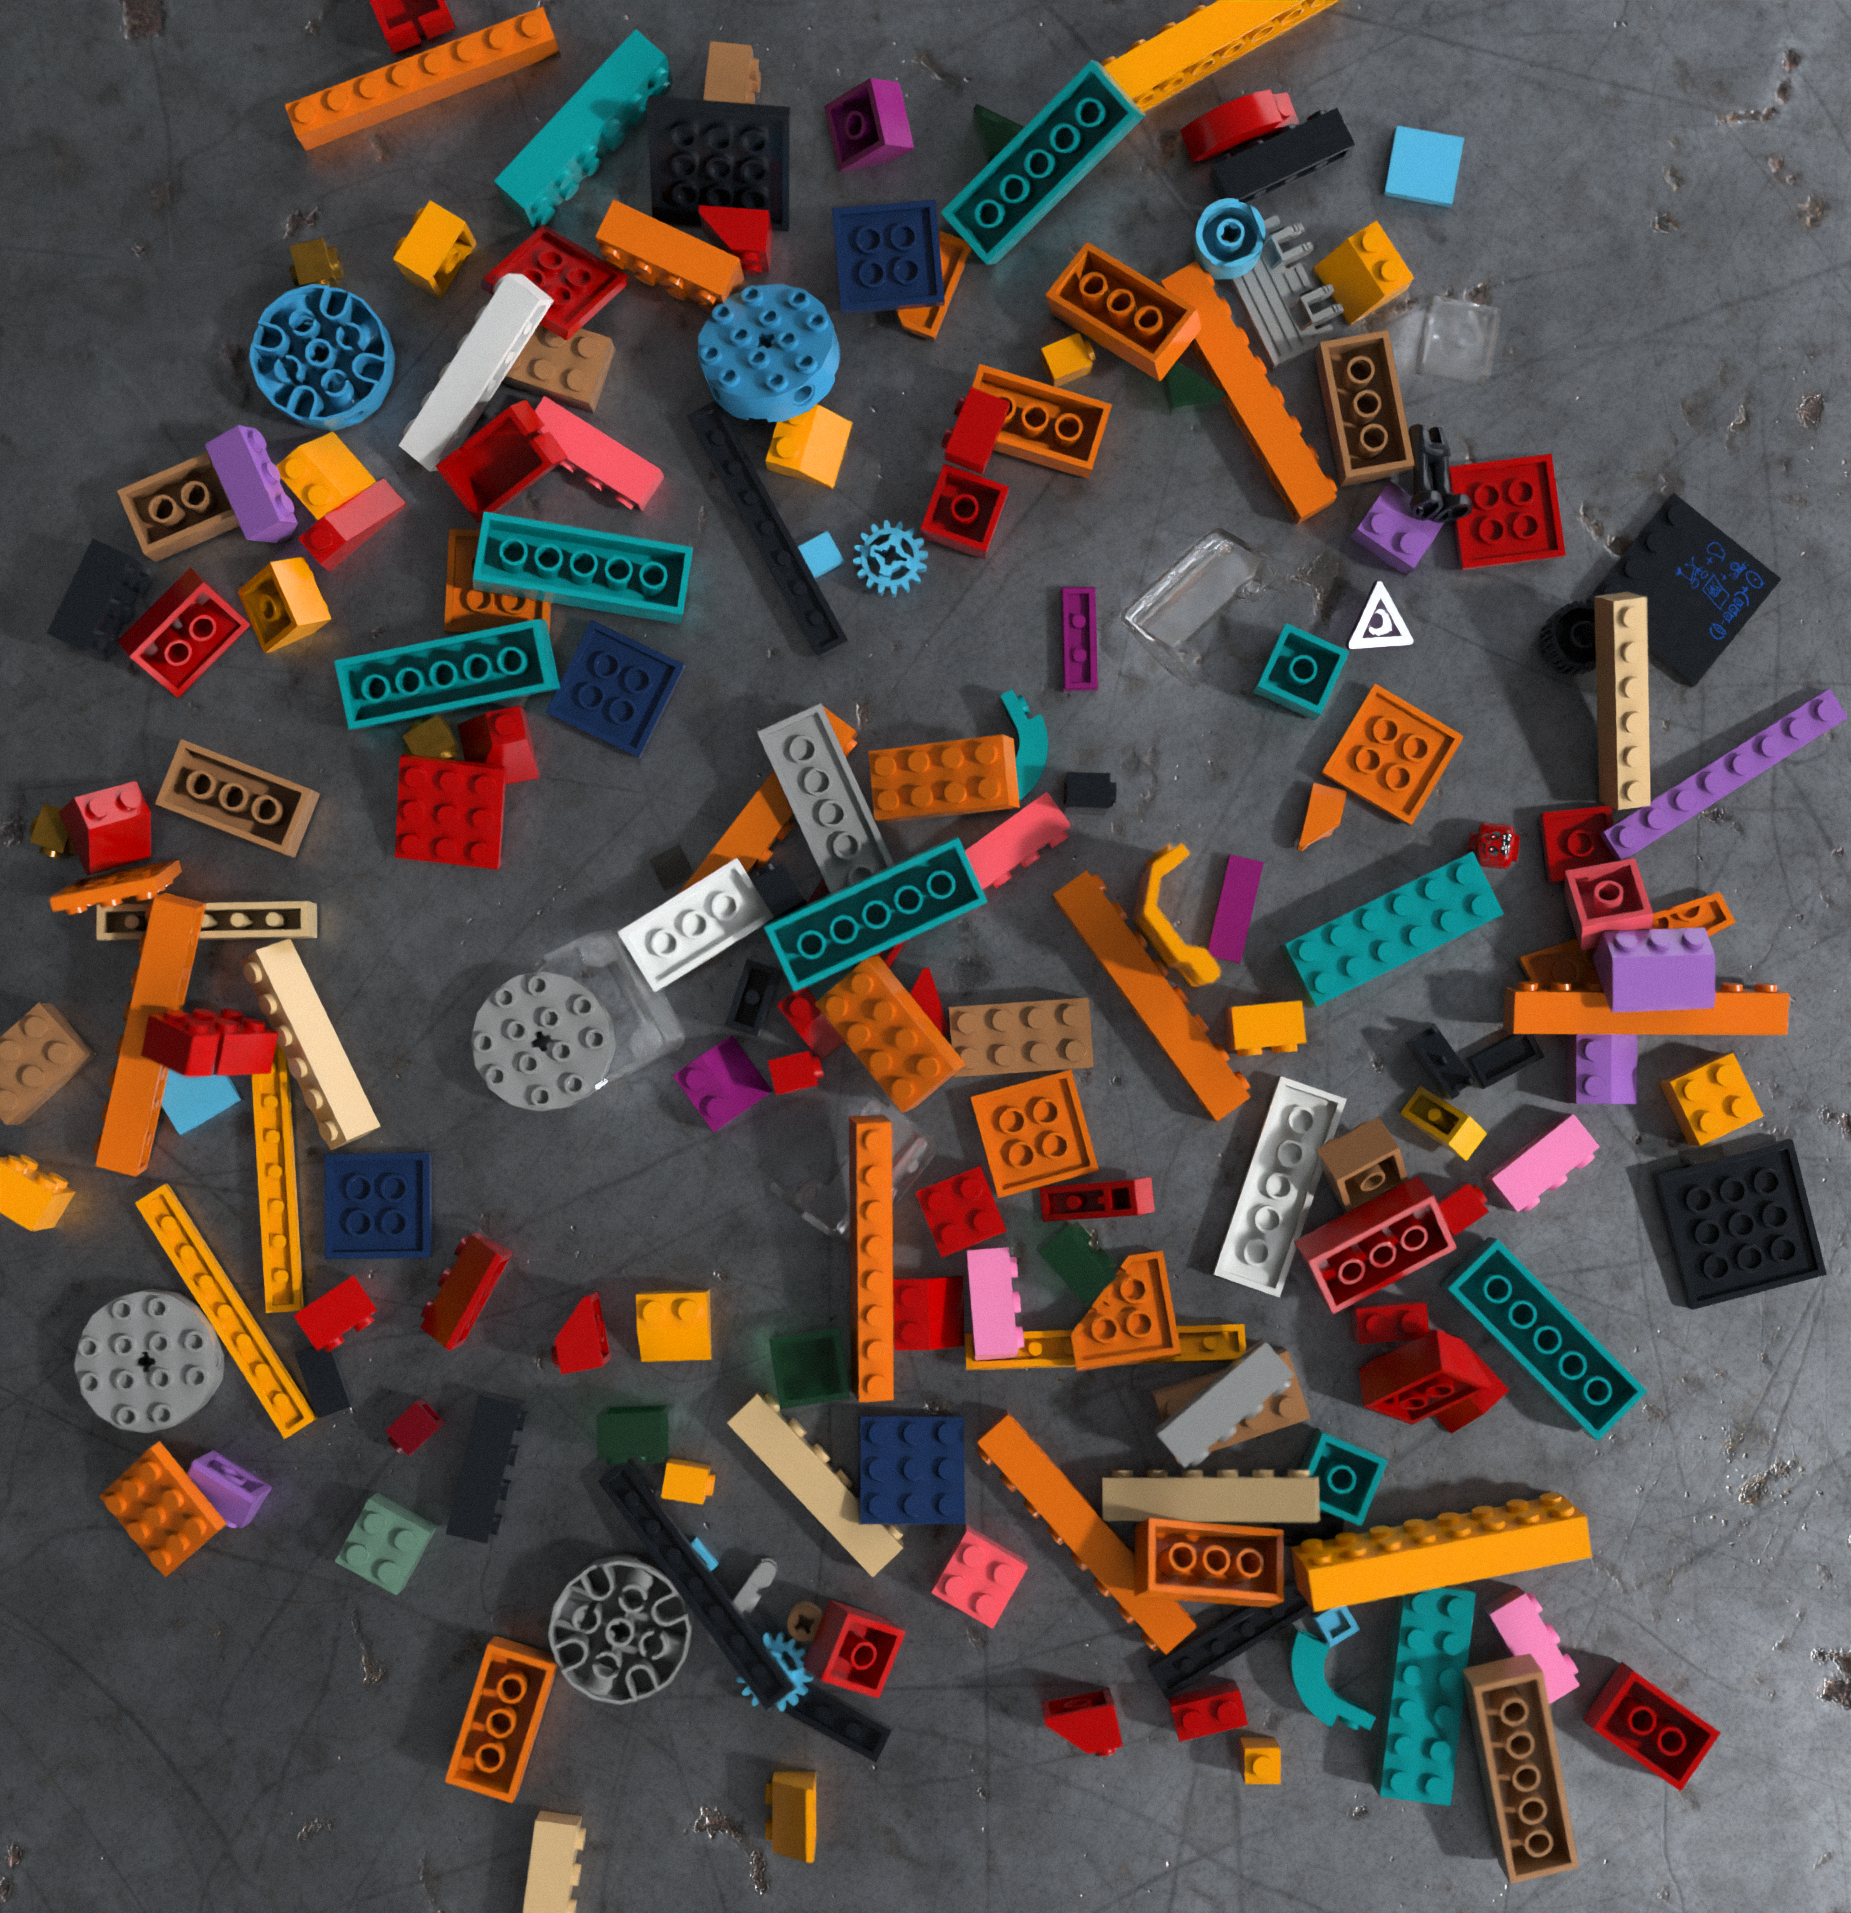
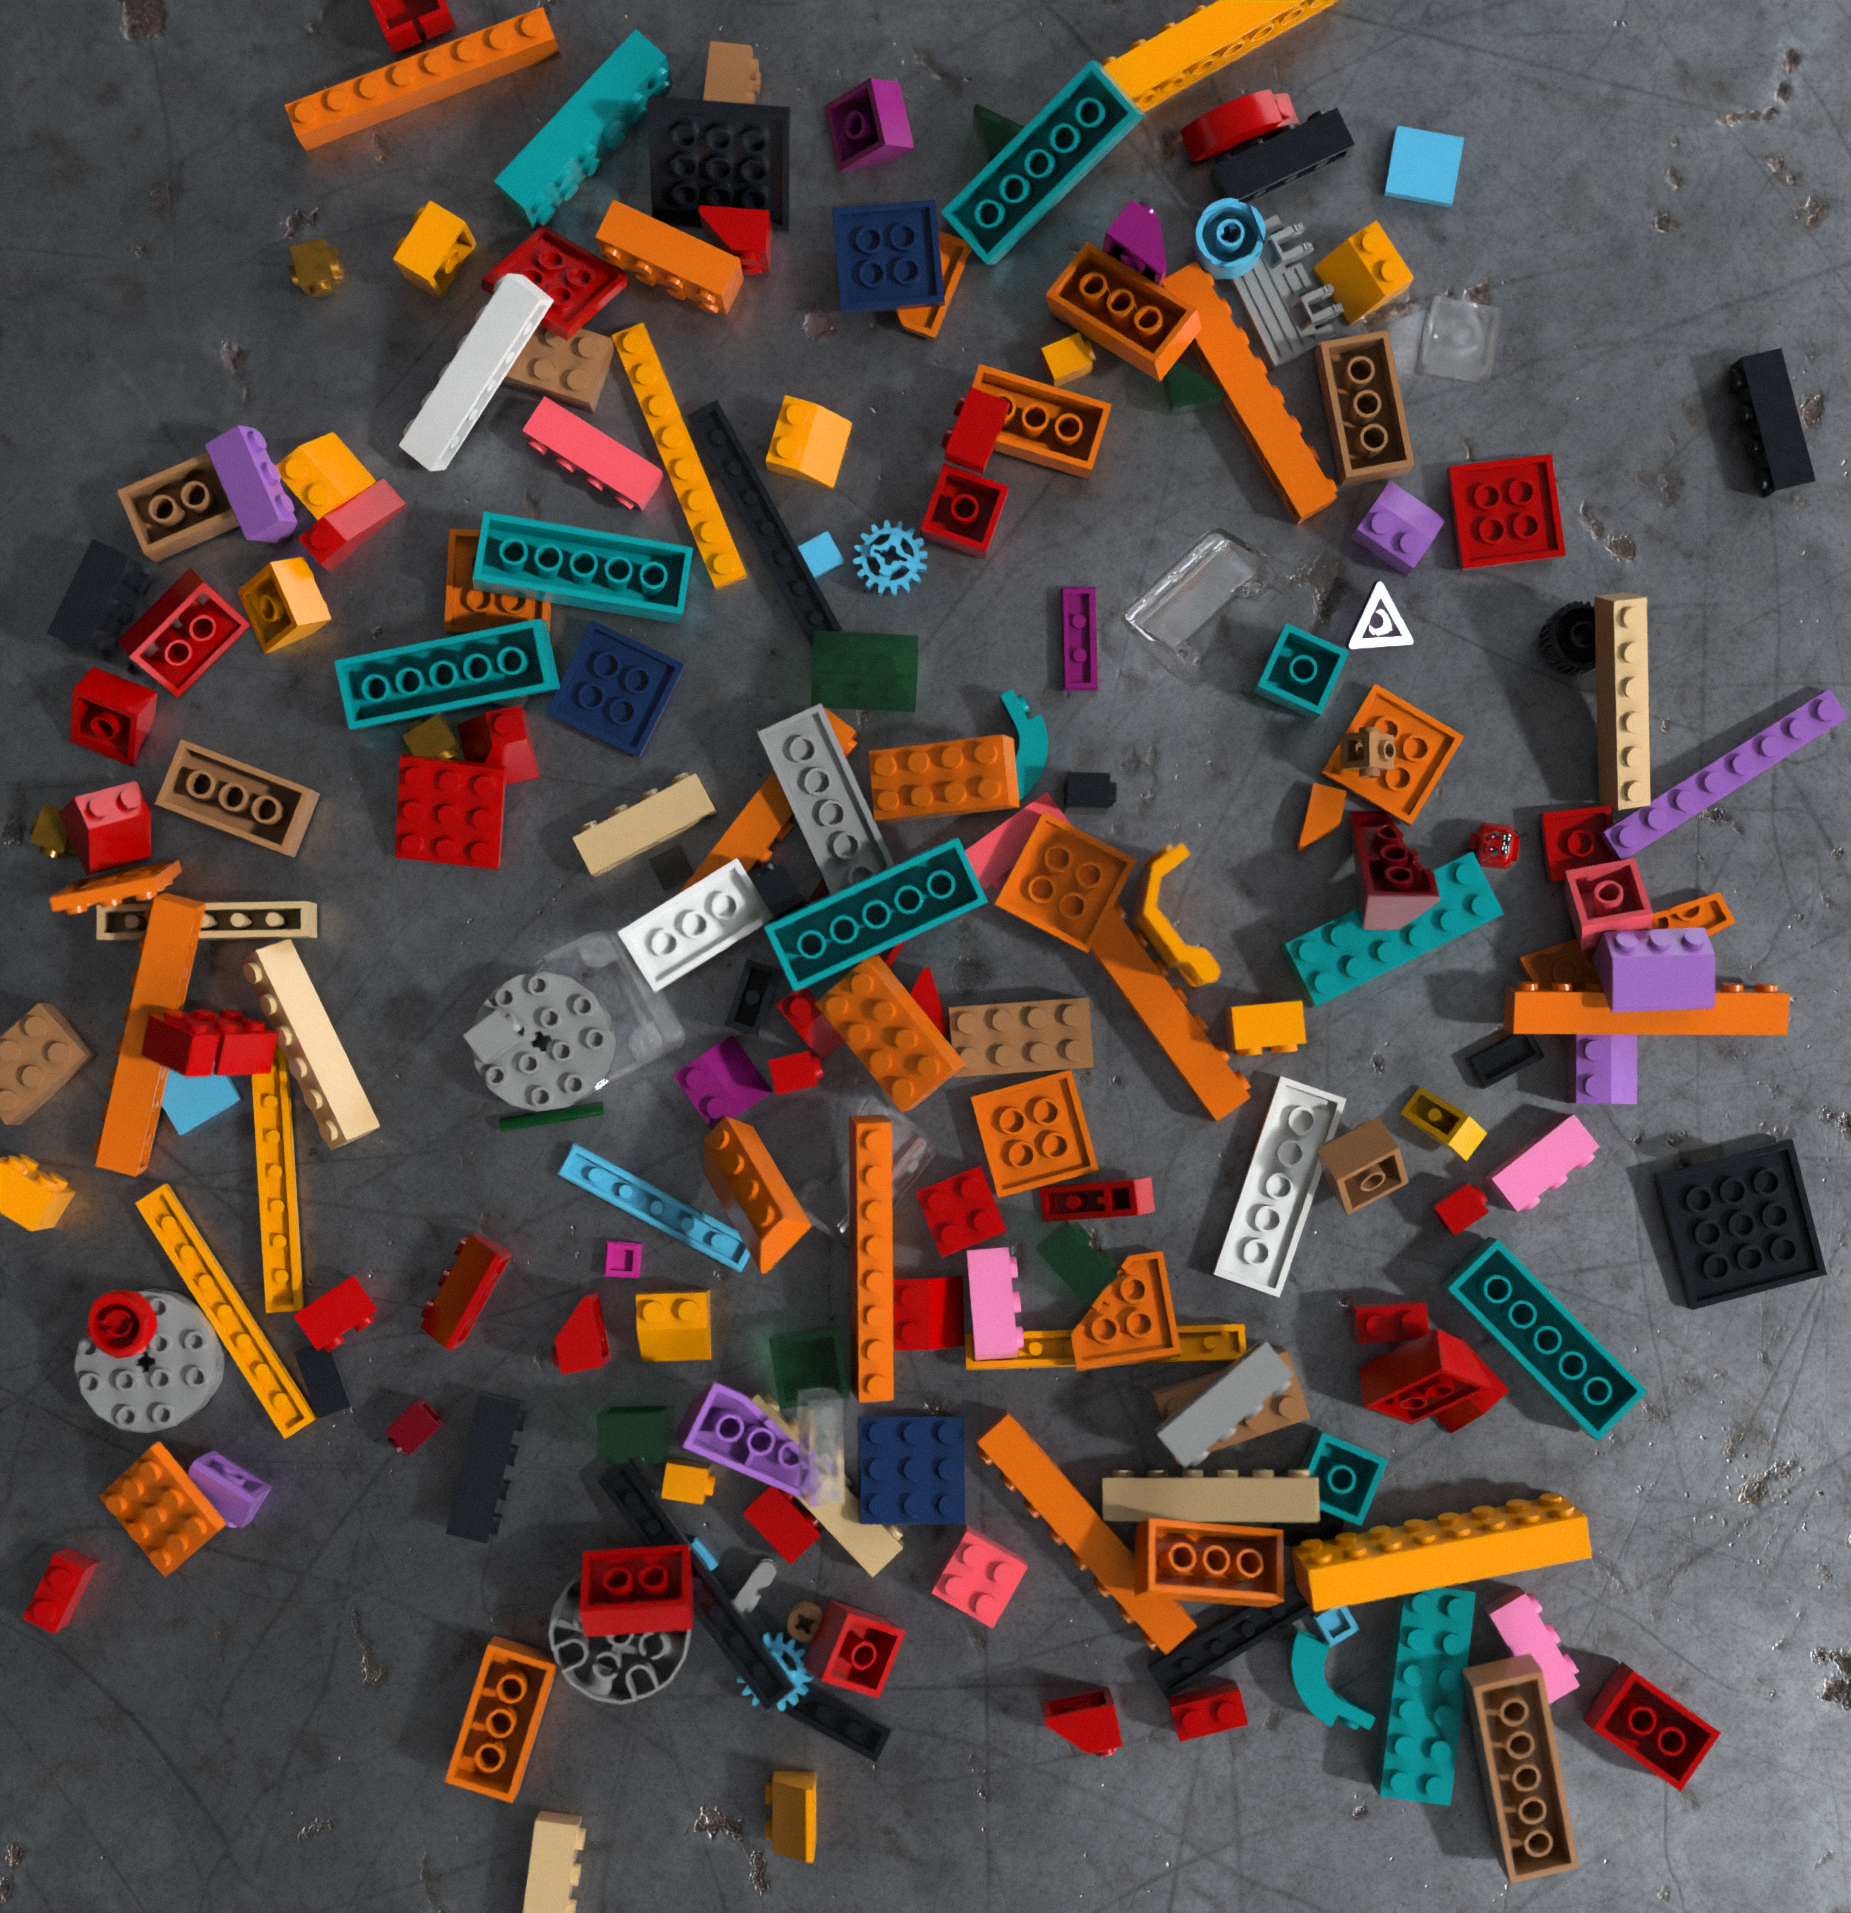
dark azure brick [249,284,396,431] -> none
dark blue plate [325,1152,432,1259] -> none
sand green brick [335,1493,438,1596] -> none
red piece [435,400,568,523] -> none
dark azure brick [697,284,840,423] -> none
magenta tile [1207,854,1264,964] -> none
light orange brick [1240,1737,1281,1784] -> none
red brick [1294,1176,1457,1314] -> none
black hinge [1405,1023,1475,1100] -> none
black piece [1408,424,1472,523] -> none
black plate [1585,493,1781,687] -> none
light orange brick [1658,1052,1763,1146] -> none
none -> red brick [22,1547,98,1634]
none -> red slope [69,667,157,767]
none -> red hat [86,1289,158,1359]
none -> light grey brick [463,1010,523,1064]
none -> dark green bar [499,1101,605,1132]
none -> medium azure tile [557,1143,750,1273]
none -> tan brick [572,772,717,878]
none -> red slope [579,1544,693,1637]
none -> dark pink tile [604,1241,642,1279]
none -> light orange plate [612,322,747,590]
none -> medium lavender wedge [674,1381,823,1500]
none -> orange slope [703,1116,812,1274]
none -> red brick [742,1485,822,1565]
none -> clear brick [798,1387,845,1507]
none -> clear green slope [811,630,918,713]
none -> orange plate [994,811,1137,954]
none -> magenta slope [1102,199,1167,287]
none -> medium nougat brick [1341,727,1396,778]
none -> dark red wedge [1350,811,1440,931]
none -> black brick [1730,348,1816,498]

